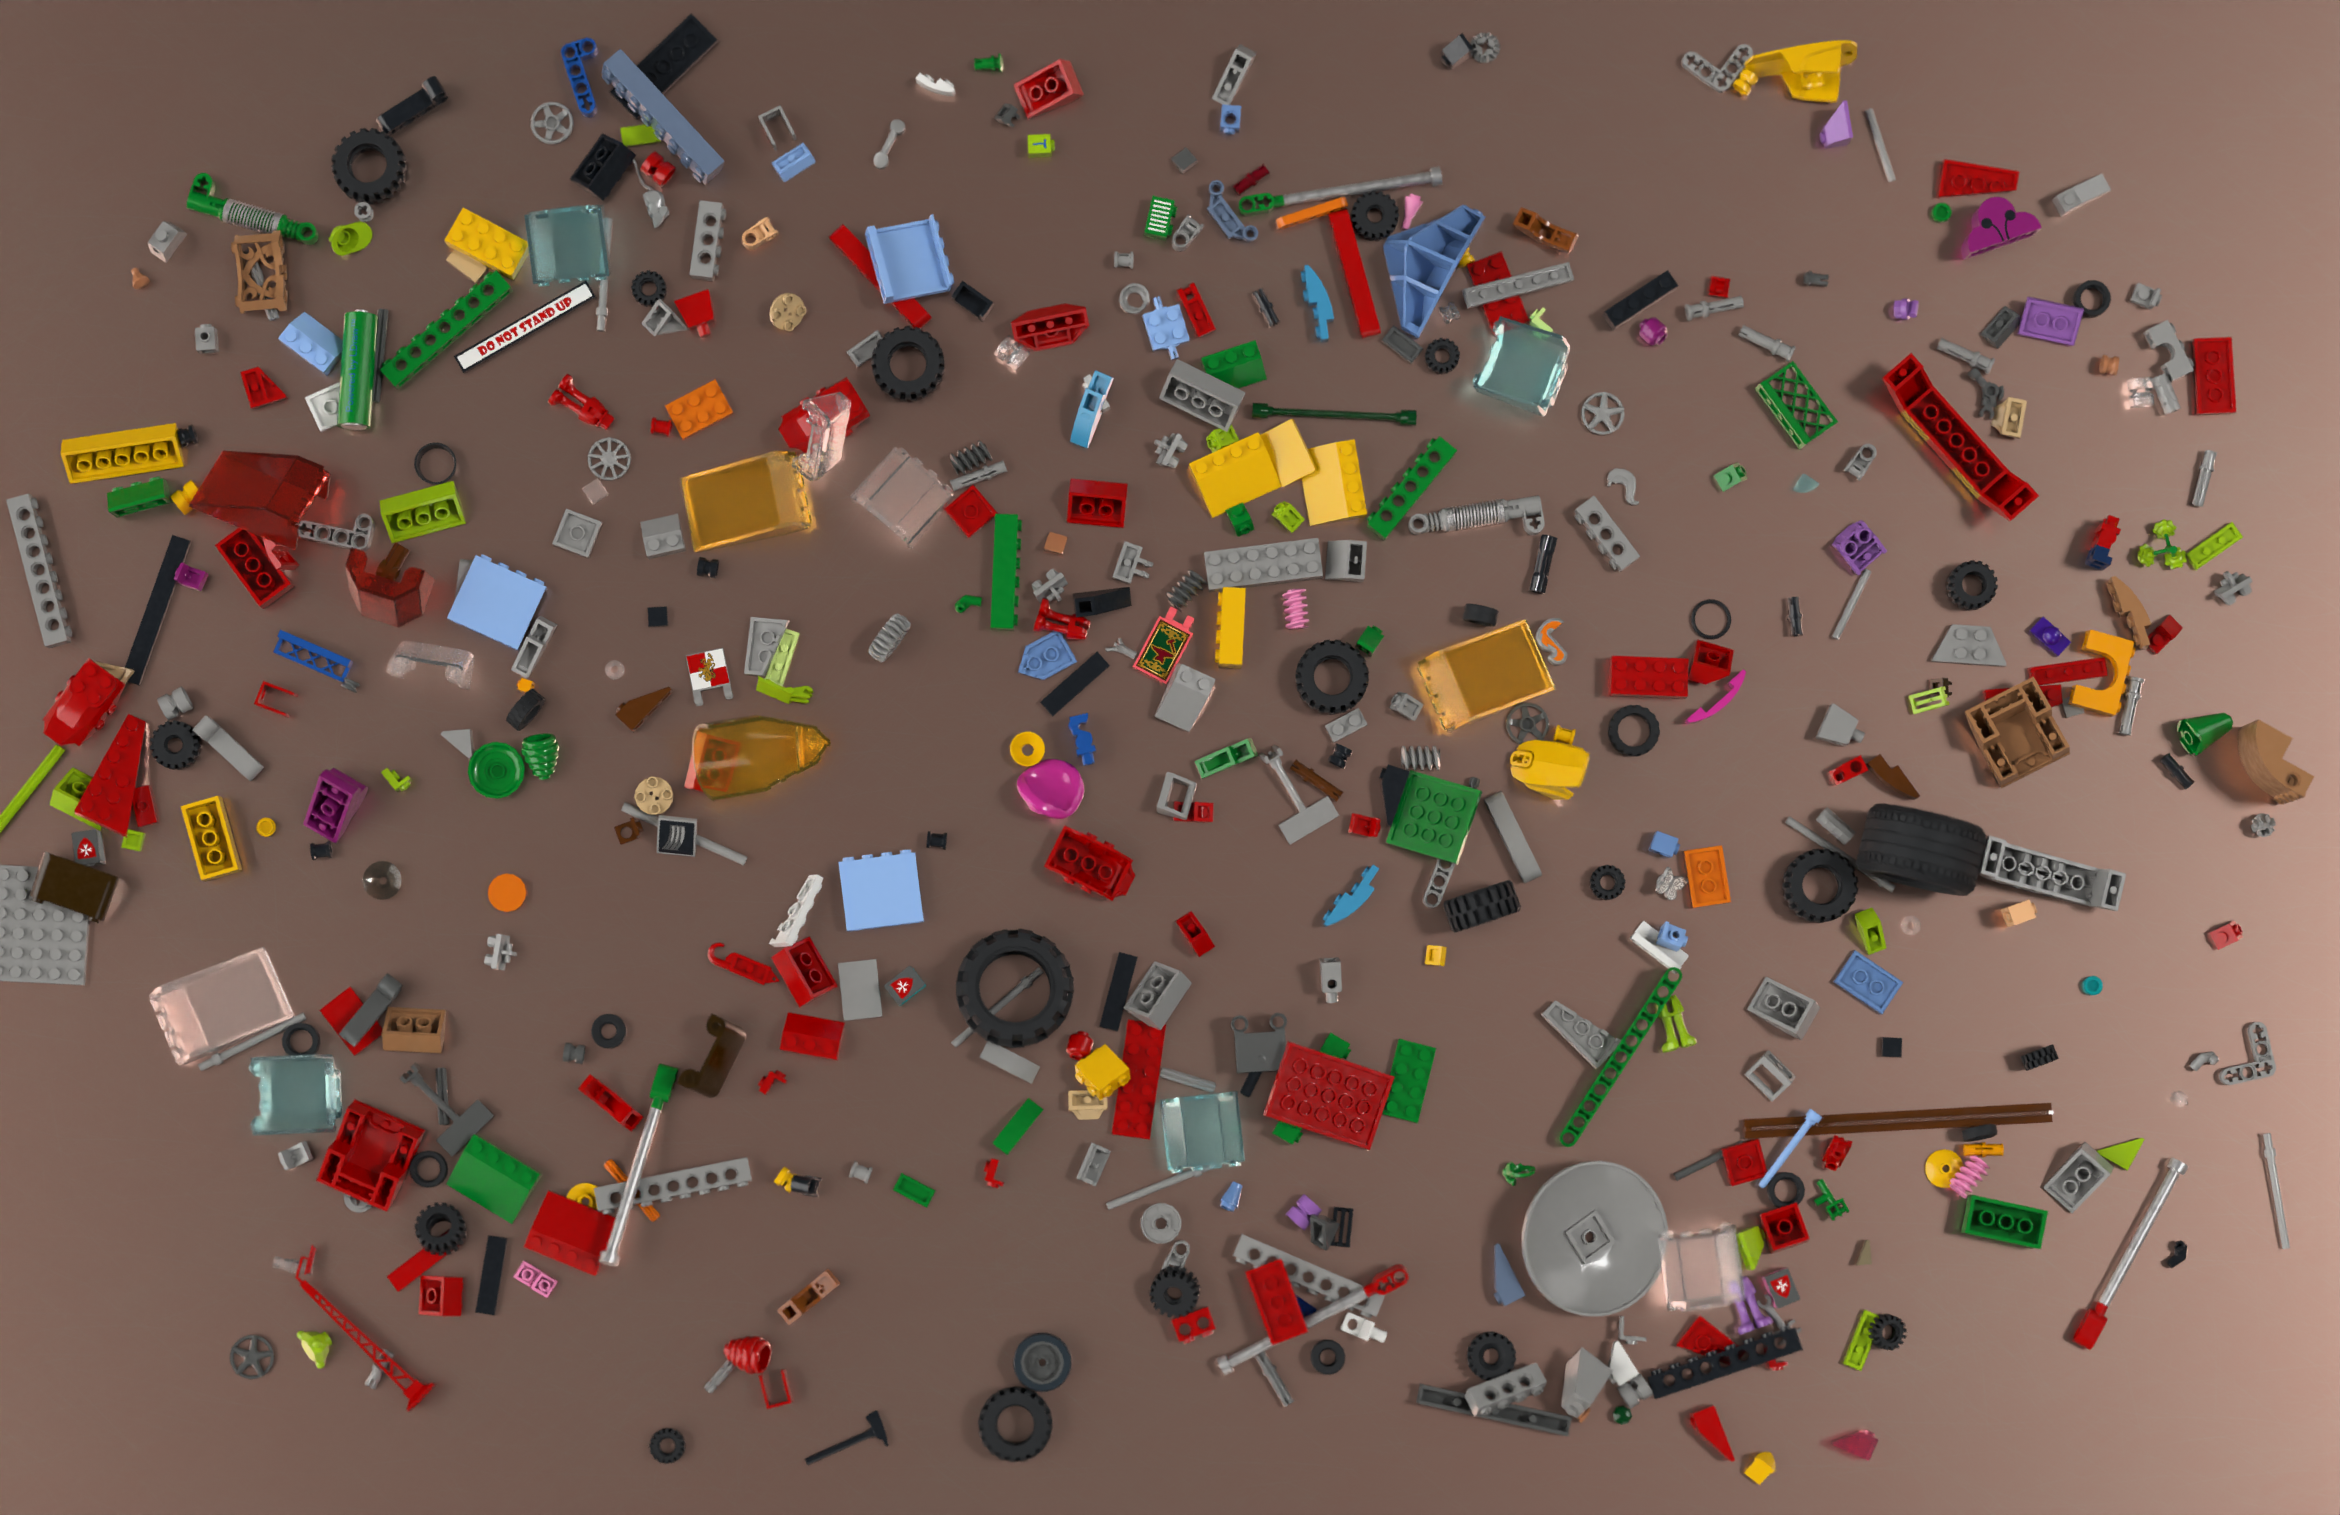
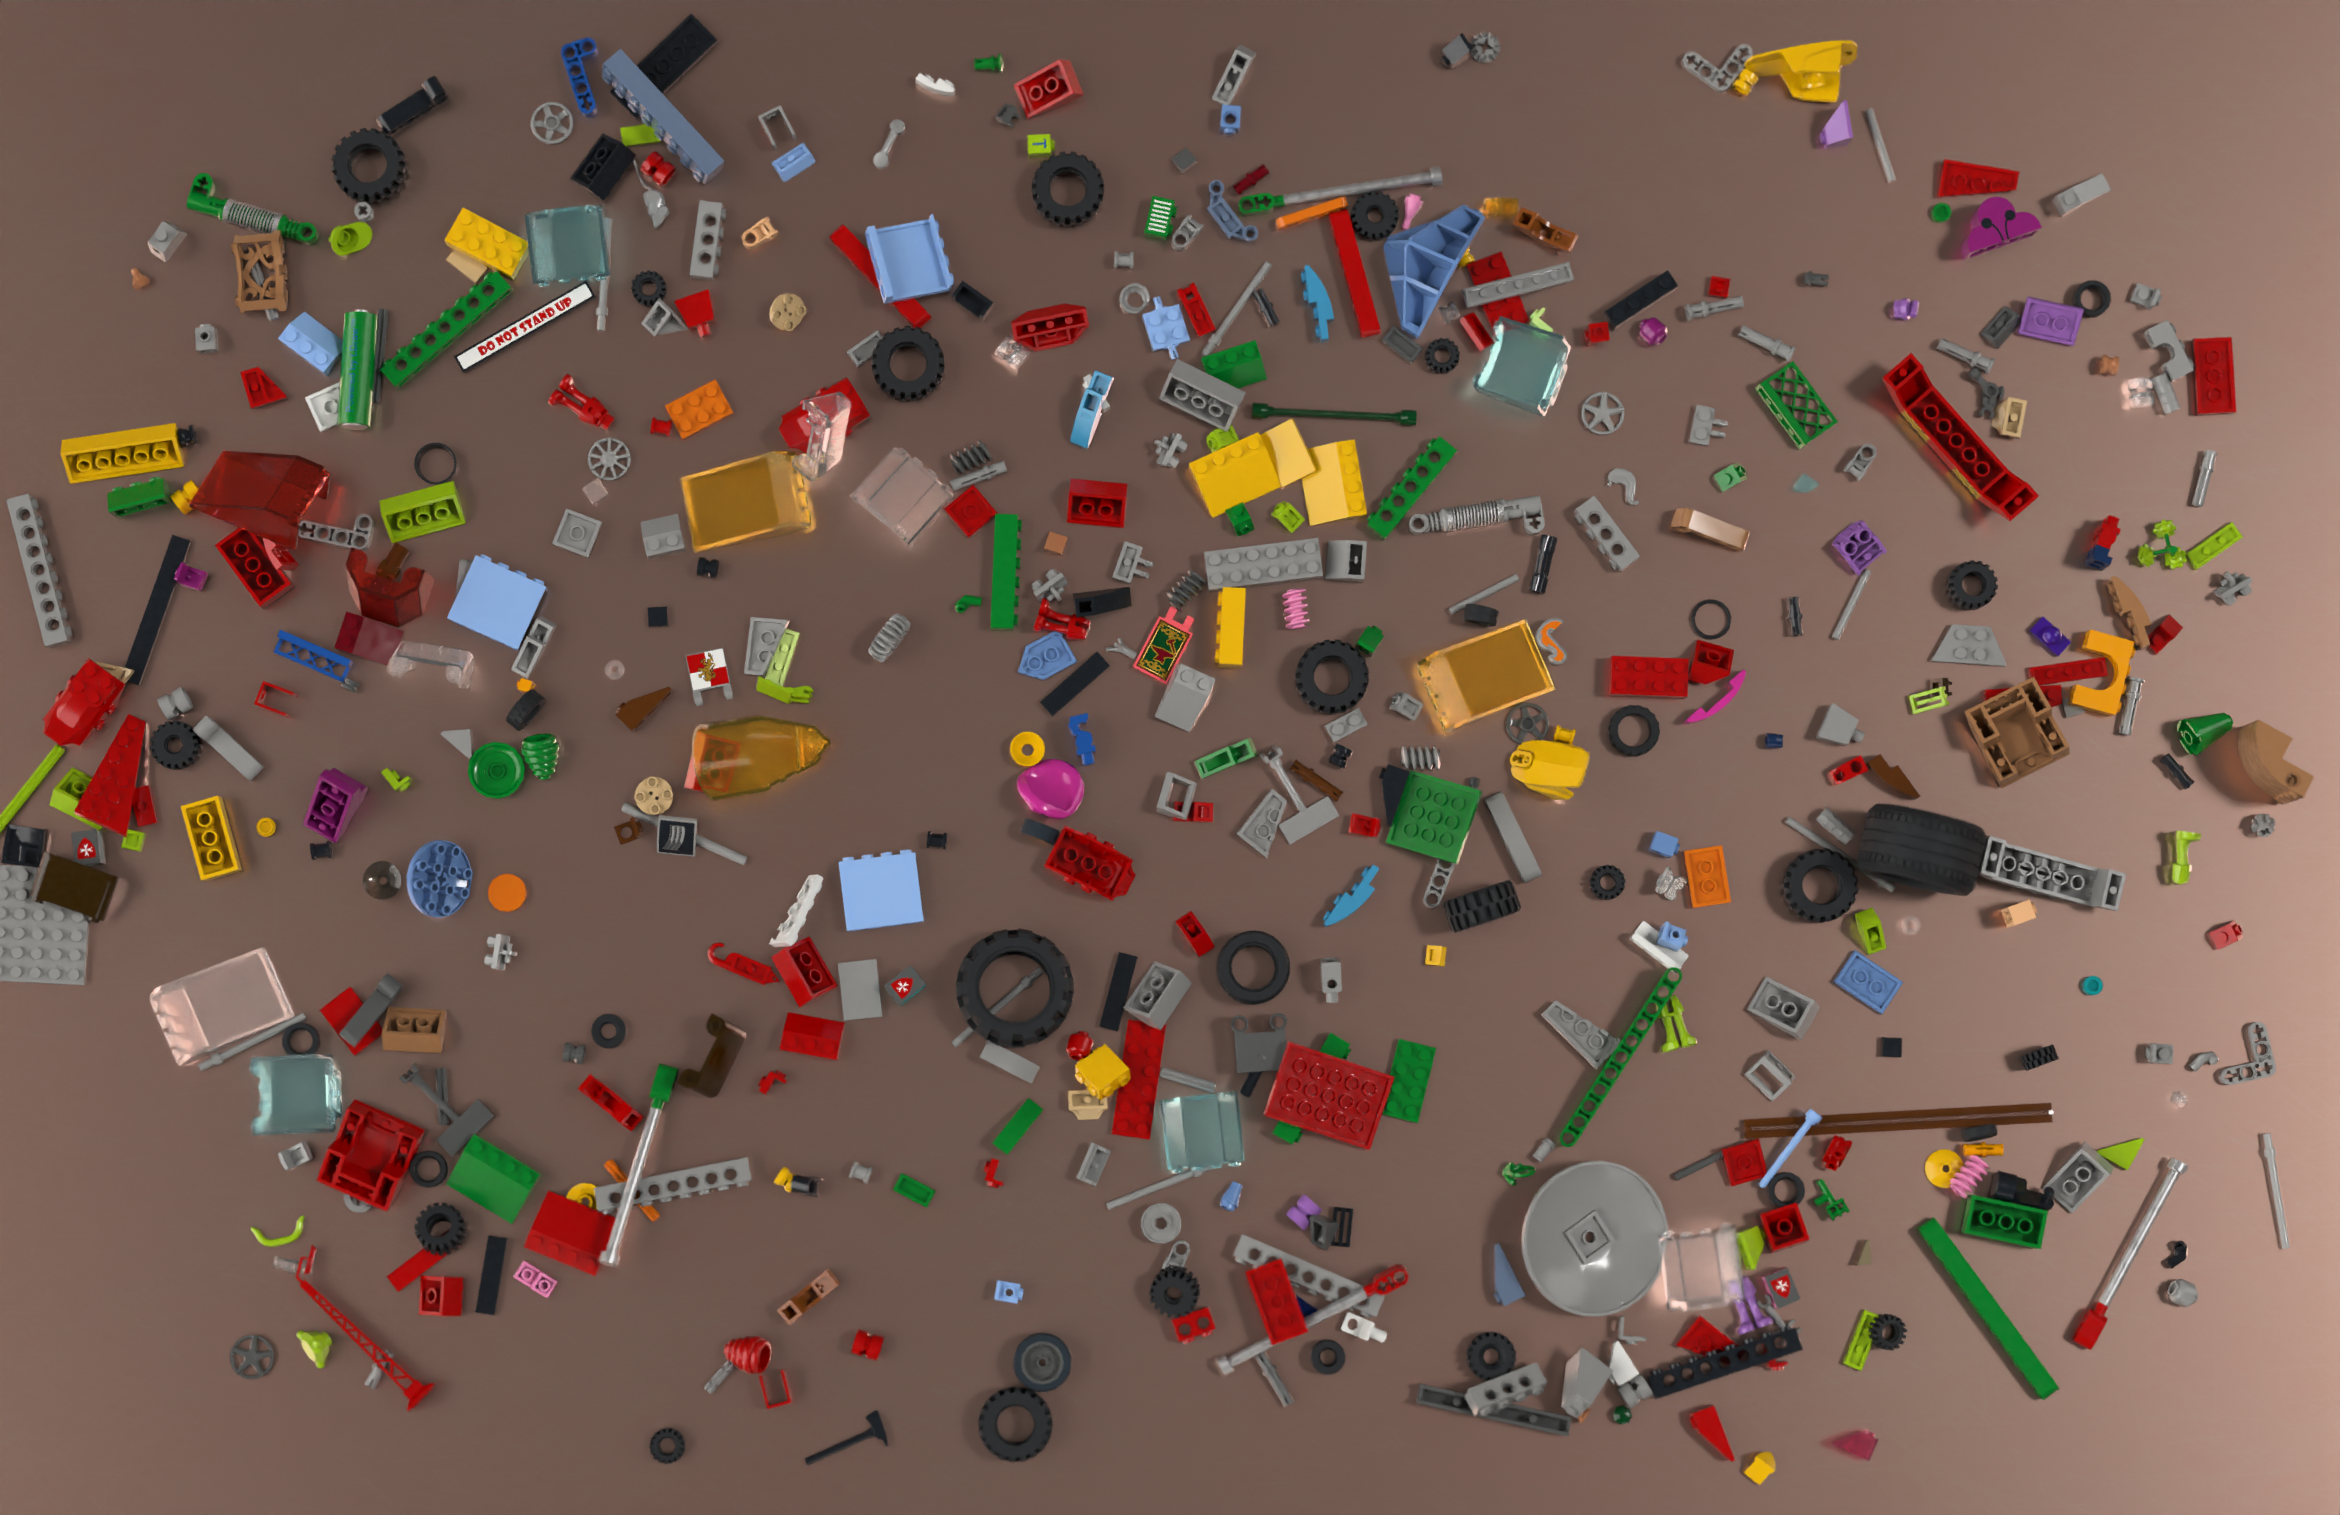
none -> black plate [1,824,46,868]
none -> lime animal [251,1215,305,1247]
none -> dark red slope [334,611,404,668]
none -> medium blue bracket [407,840,473,918]
none -> red wheel [851,1329,884,1361]
none -> light blue brick [994,1280,1024,1304]
none -> black wheel [1020,818,1059,845]
none -> black tyre [1032,151,1104,228]
none -> light grey bar [1201,261,1272,357]
none -> black tyre [1217,931,1290,1005]
none -> light grey wing [1236,789,1287,858]
none -> light grey bar [1448,574,1519,615]
none -> red plate [1459,312,1494,351]
none -> clear yellow leg [1483,198,1519,219]
none -> light grey pin [1532,1138,1556,1163]
none -> red bracket [1584,322,1610,347]
none -> medium nougat beam [1670,508,1750,551]
none -> light grey hinge [1689,405,1728,446]
none -> dark blue hose [1765,733,1783,749]
none -> green beam [1918,1217,2059,1401]
none -> black piece [1990,1170,2055,1211]
none -> light grey bracket [2145,1043,2173,1064]
none -> light grey head [2168,1279,2198,1307]
none -> lime piece [2172,830,2201,884]

